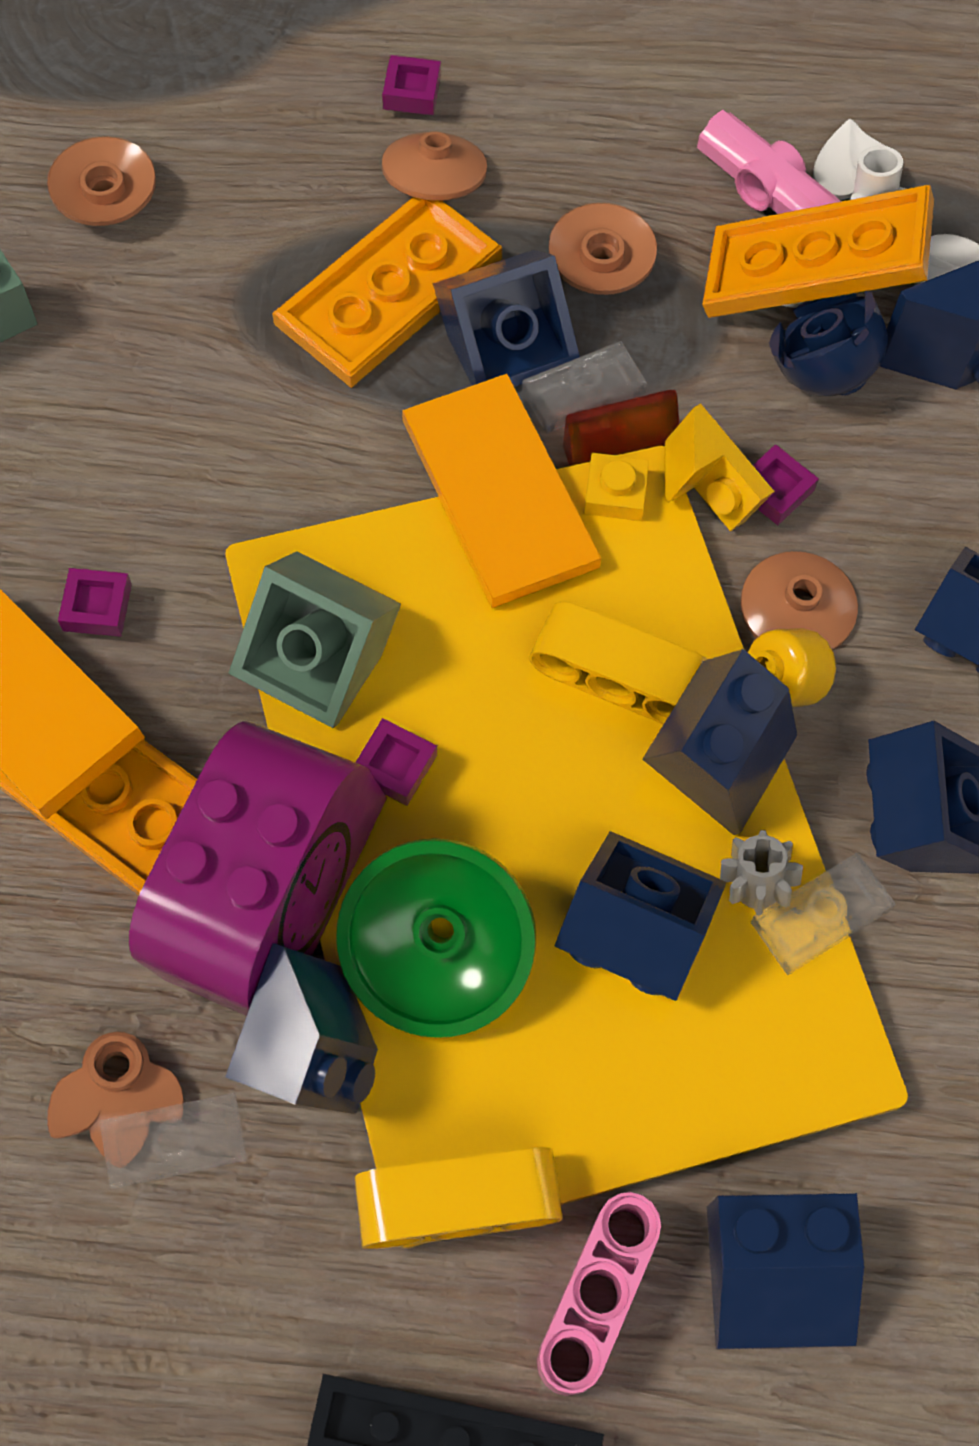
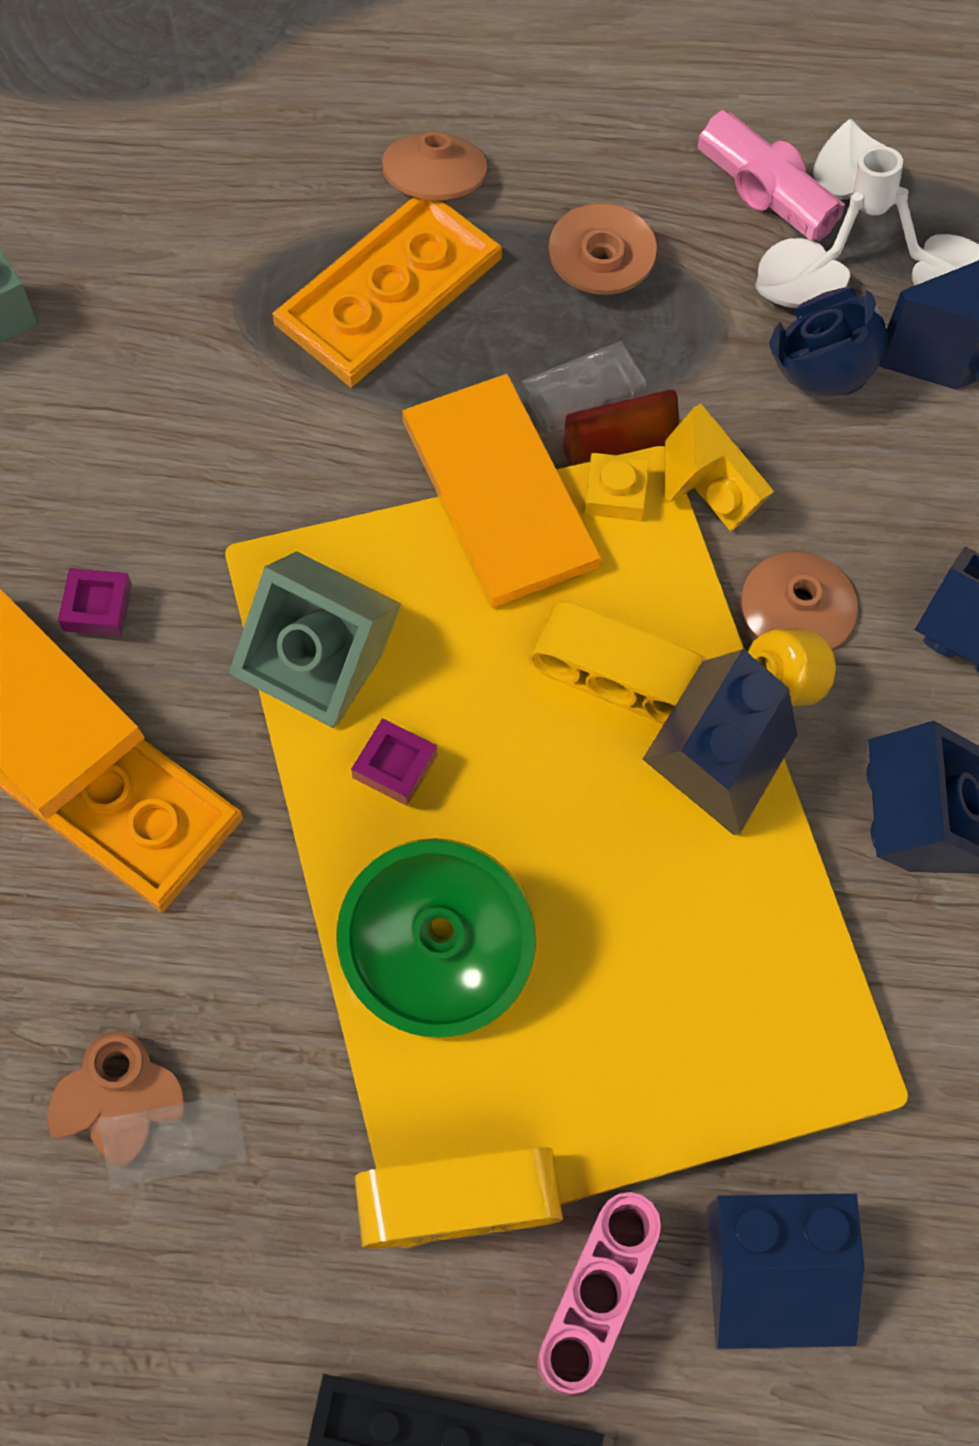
nougat dish [47,137,156,226] -> none
magenta brick [129,721,387,1016] -> none
slope [225,943,378,1114] -> none
magenta plate [382,55,441,115] -> none
dark blue slope [433,250,582,387] -> none
dark blue slope [554,831,727,1001] -> none
light orange tile [702,185,934,318] -> none
light grey gear [720,830,803,915] -> none
clear plate [751,852,896,975] -> none
magenta plate [753,444,819,526] -> none

